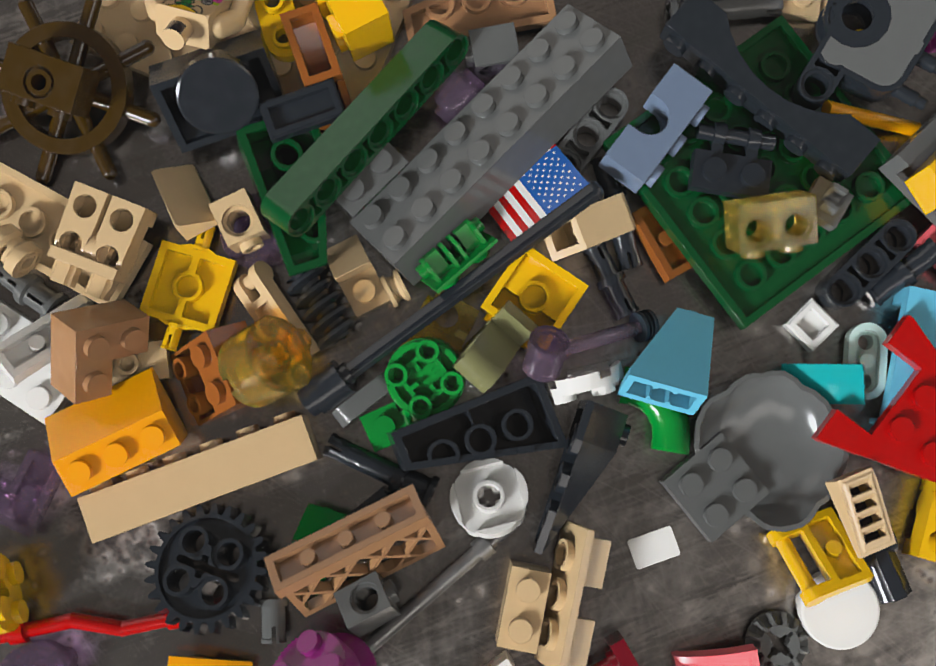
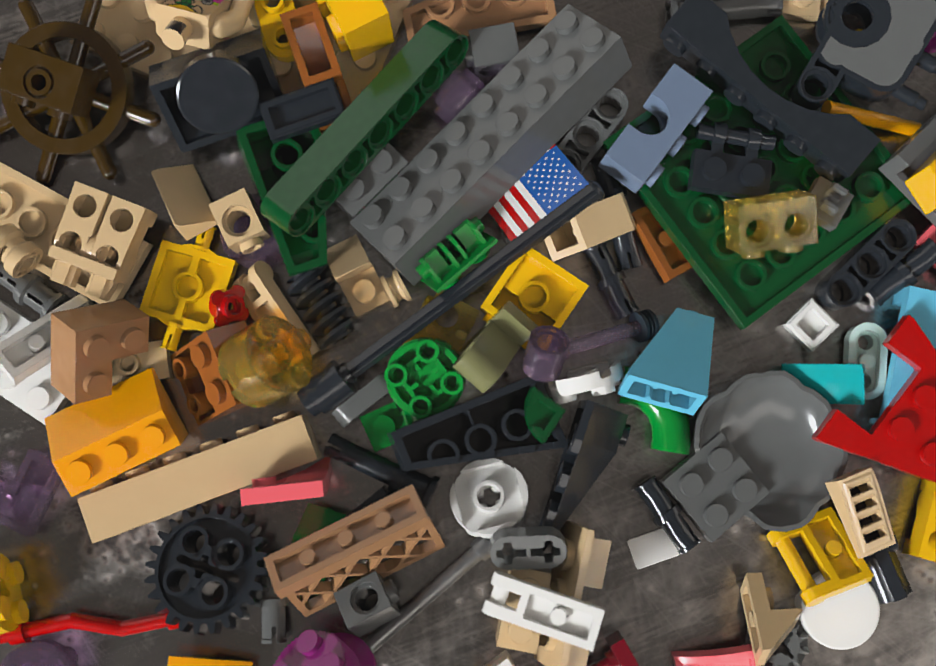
none -> red plate [209,284,249,327]
none -> coral plate [240,457,332,506]
none -> white plate [482,571,605,652]
none -> dark grey beam [489,526,567,570]
none -> dark green tile [524,387,566,443]
none -> black pin [635,475,701,555]
none -> tan slope [740,572,803,666]

